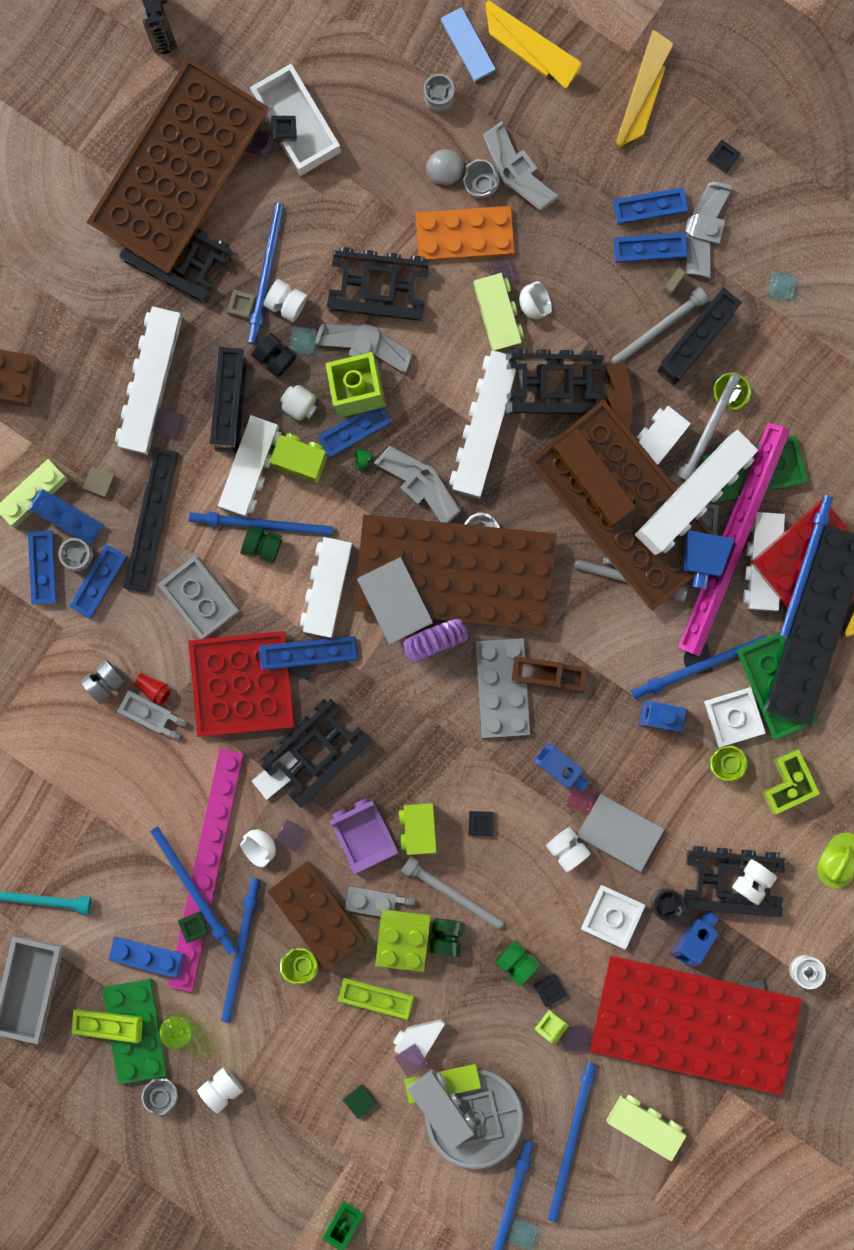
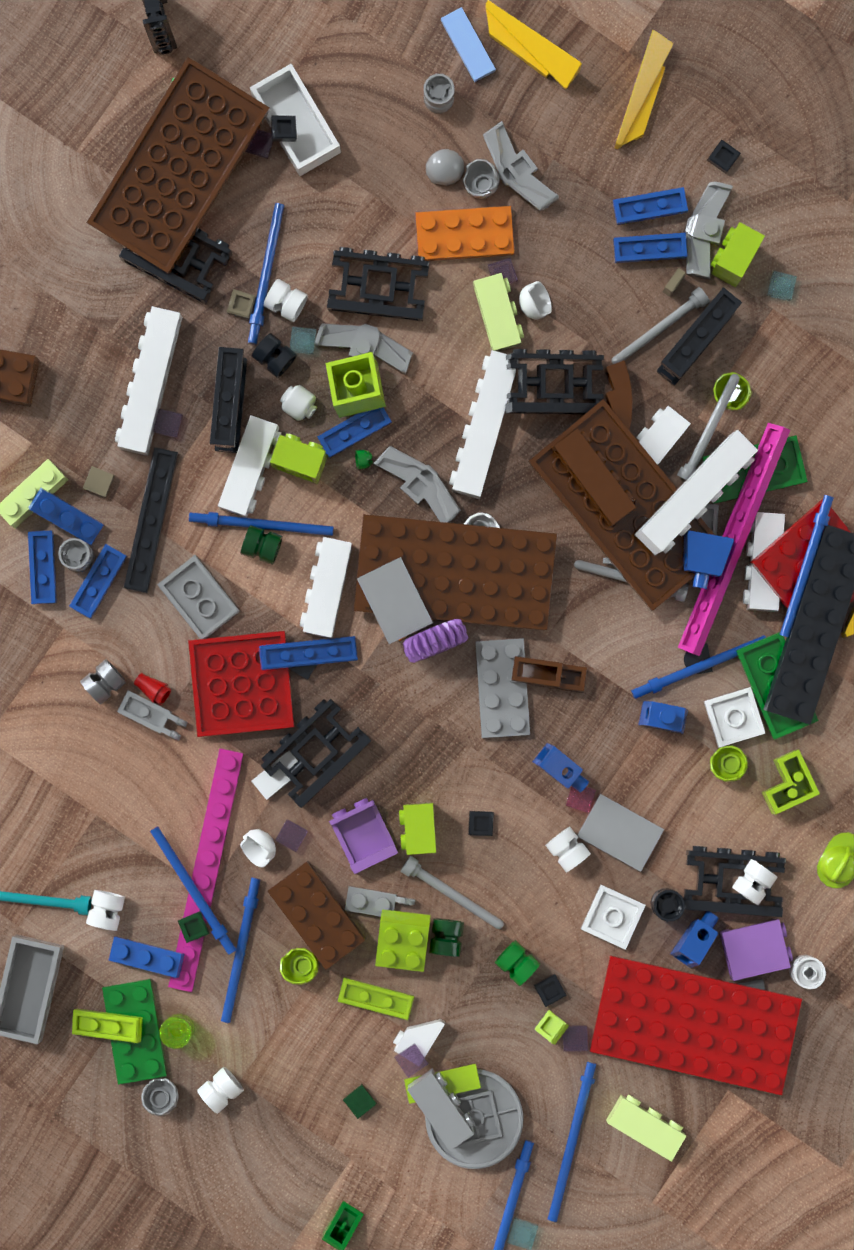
none -> white wheel [86,890,125,931]
none -> lime brick [710,222,765,287]
none -> medium lavender panel [719,918,793,981]

